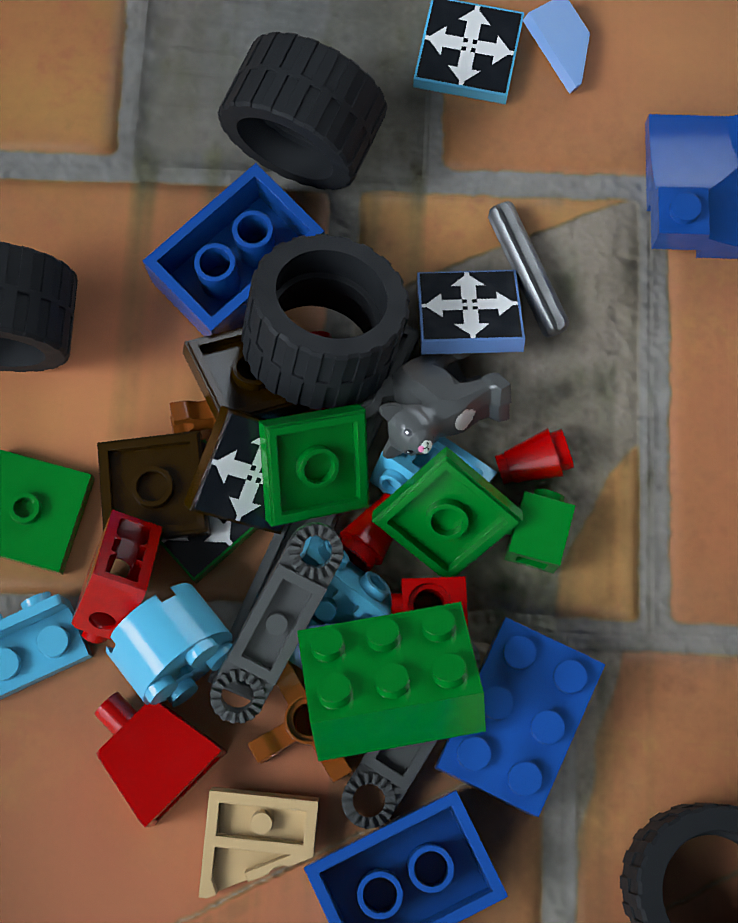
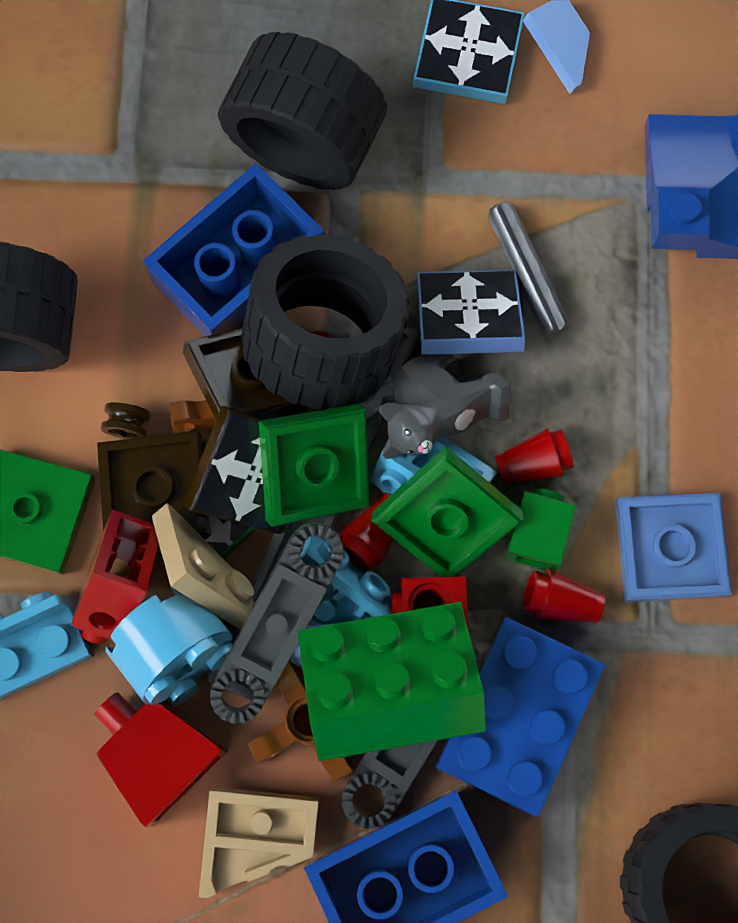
none -> dark brown bush [100,402,151,439]
none -> tan wing [152,504,254,630]
none -> red cone [523,568,605,623]
none -> medium blue tile [615,493,732,603]

